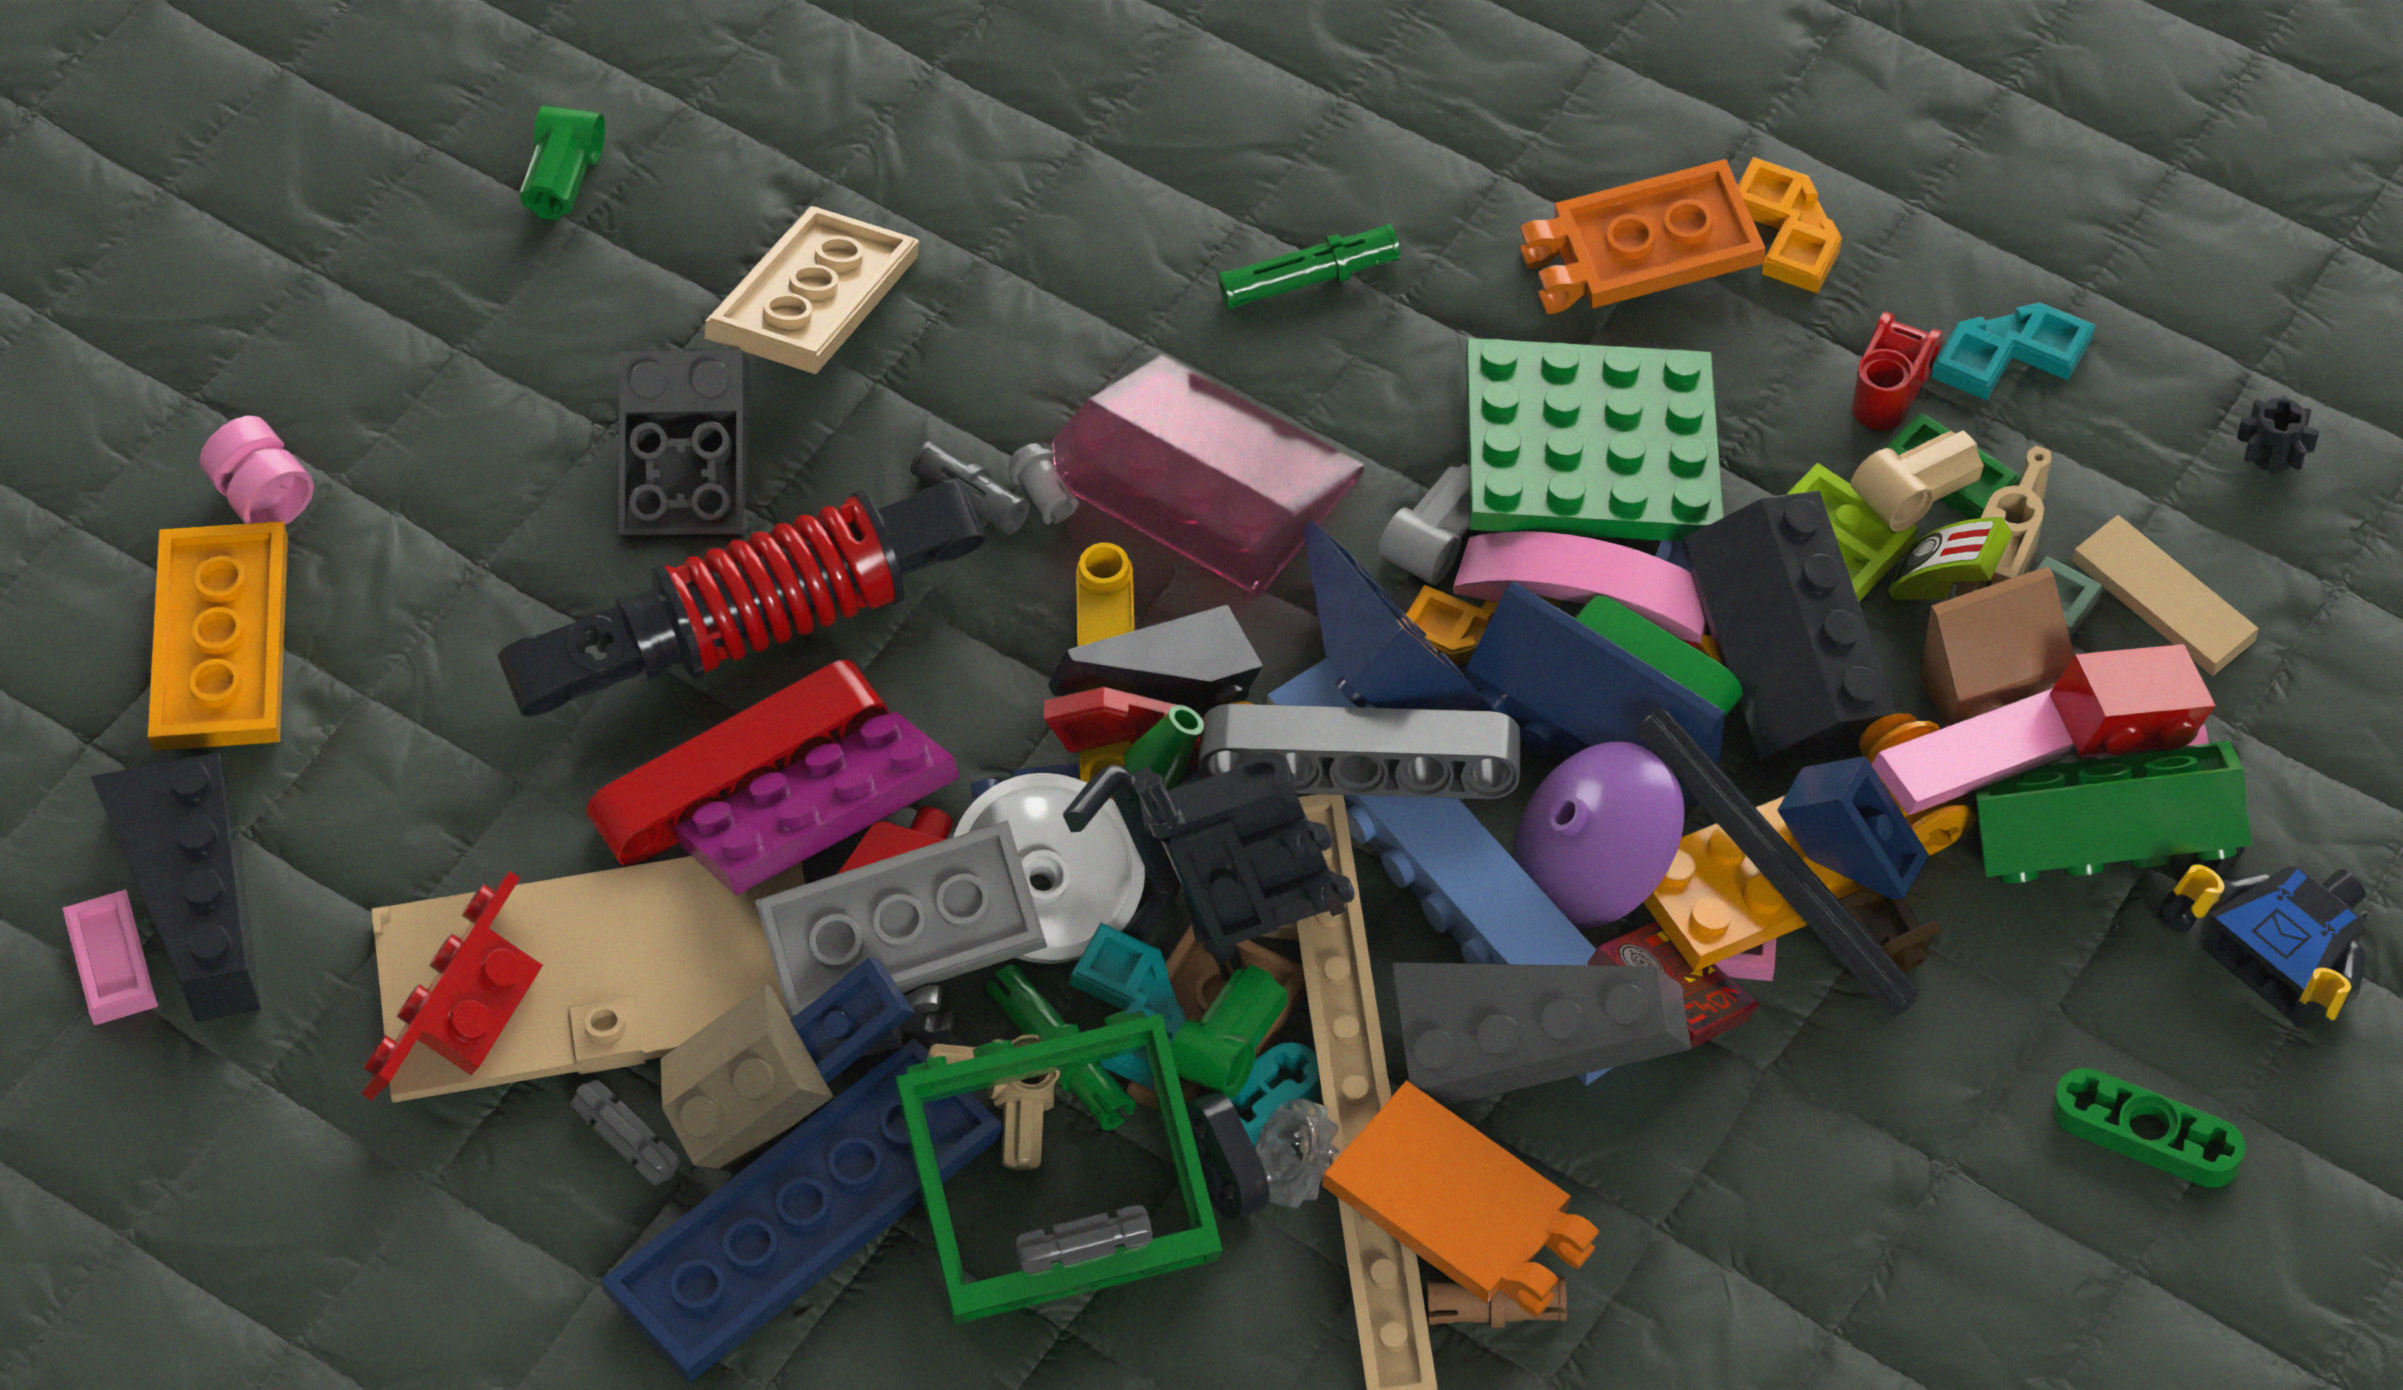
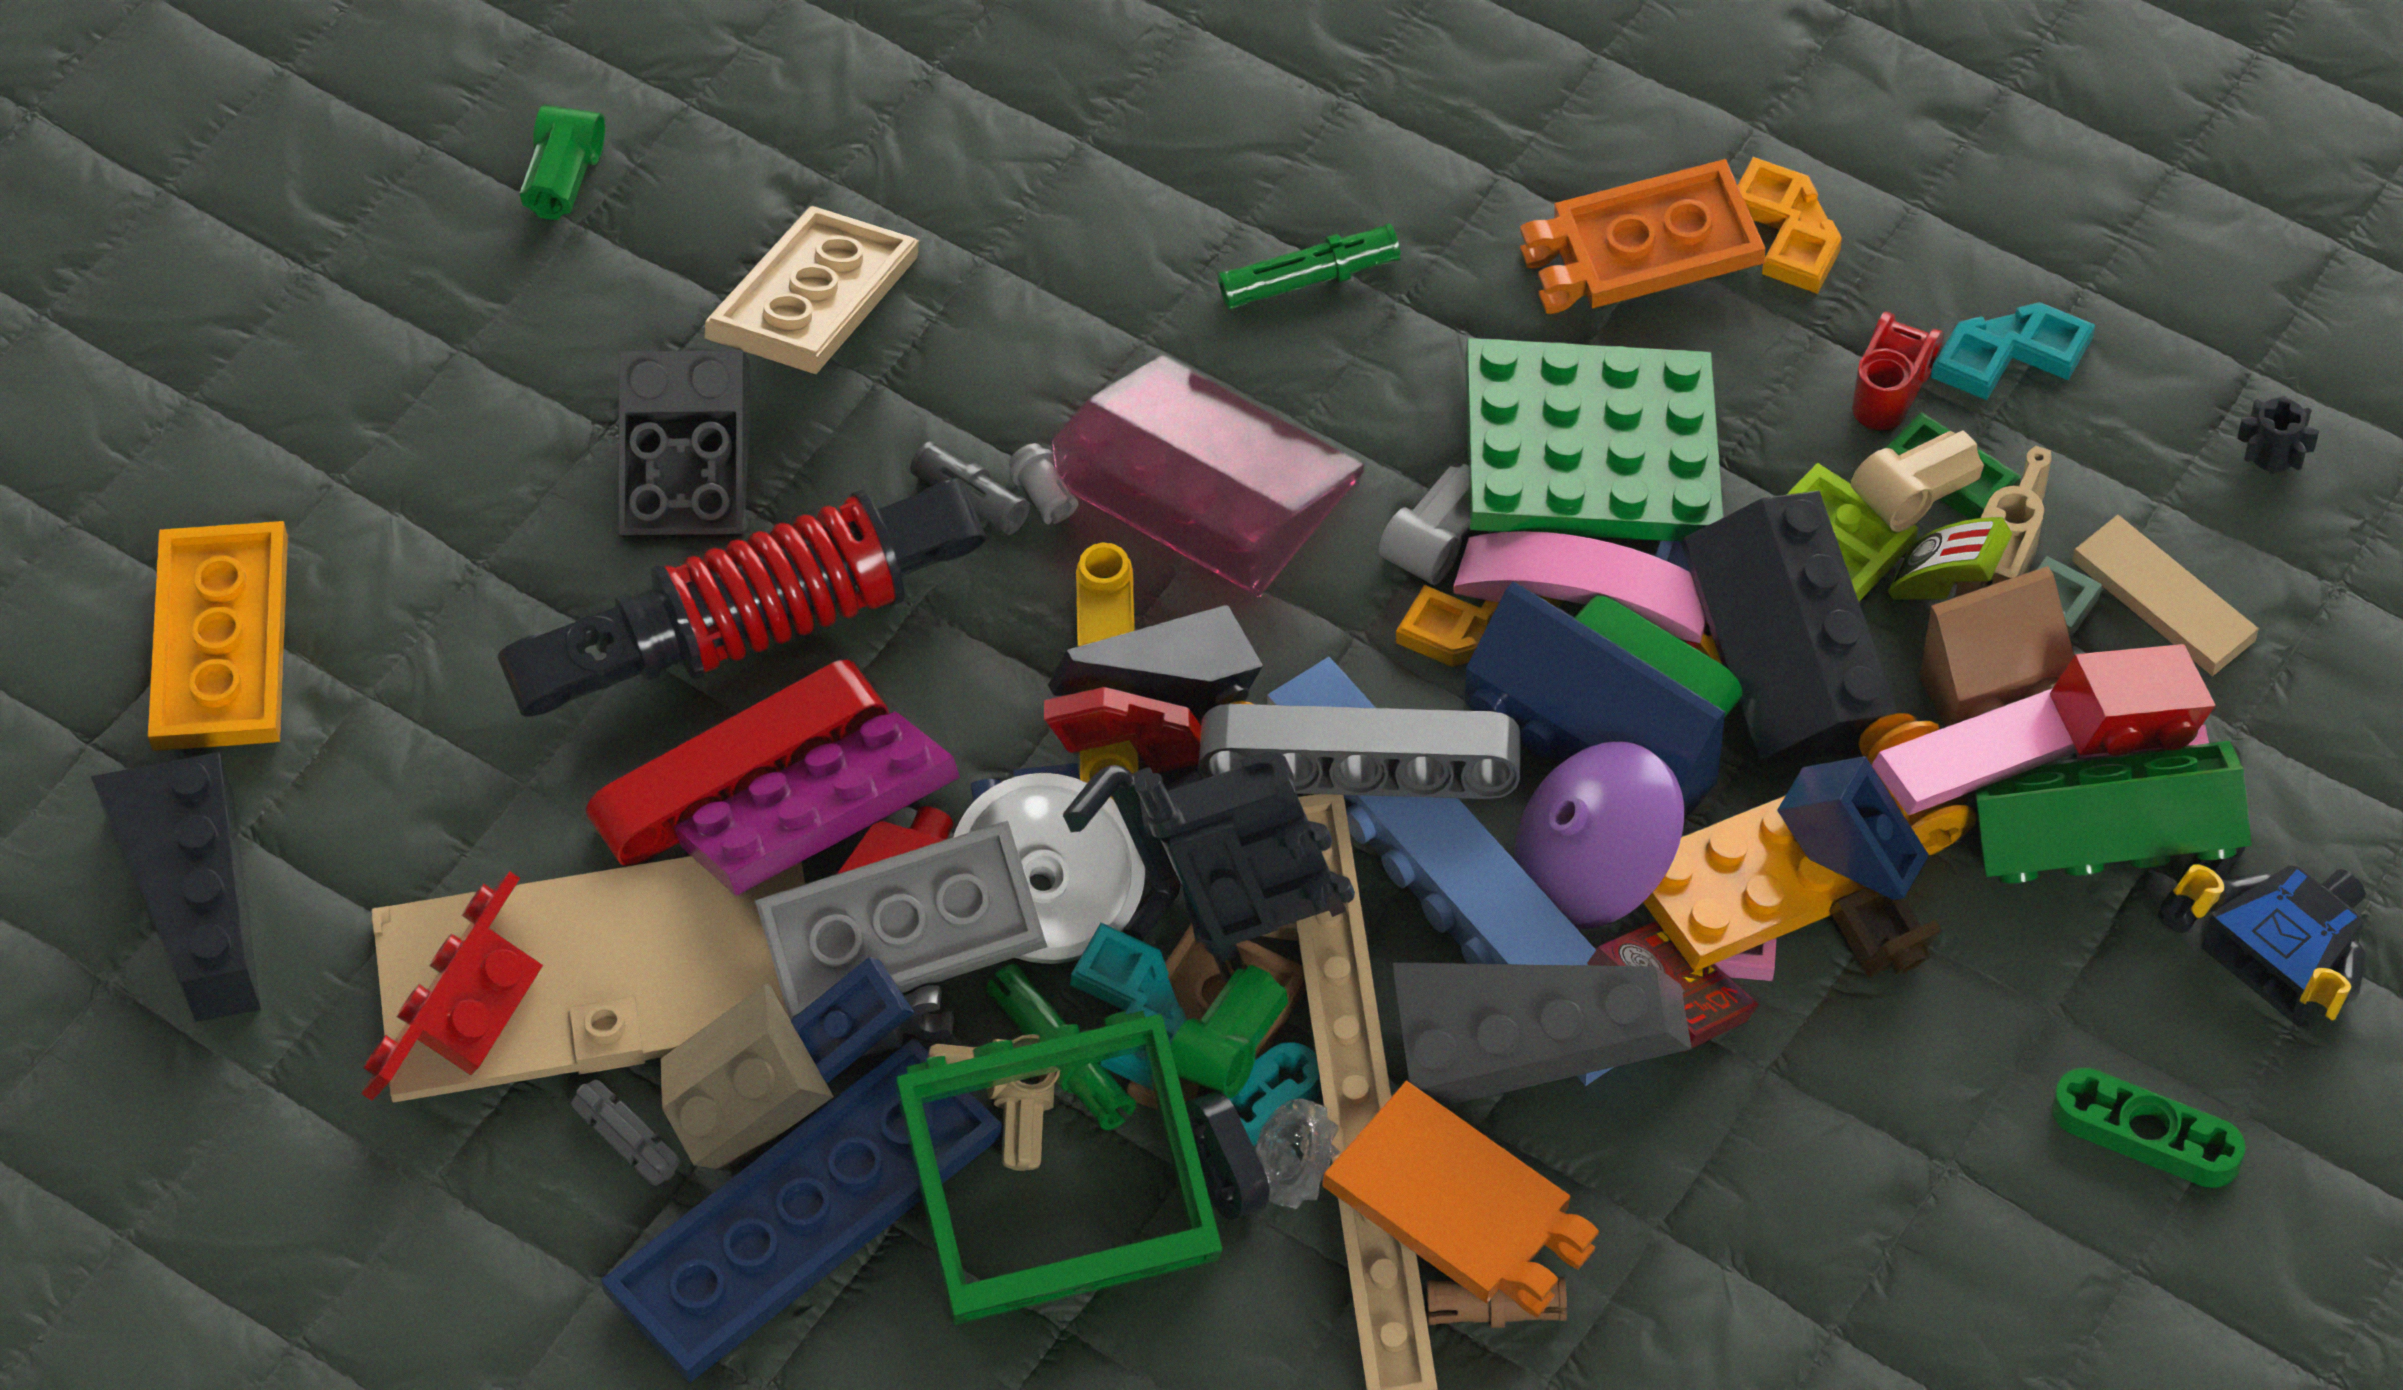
bright pink tile [63,889,158,1026] -> none
bright pink wheel [199,416,314,525] -> none
dark grey axle [1016,1205,1152,1275] -> none
green cone [1123,705,1204,791] -> none
dark blue wedge [1303,519,1484,710] -> none
black axle [1637,707,1920,1018] -> none

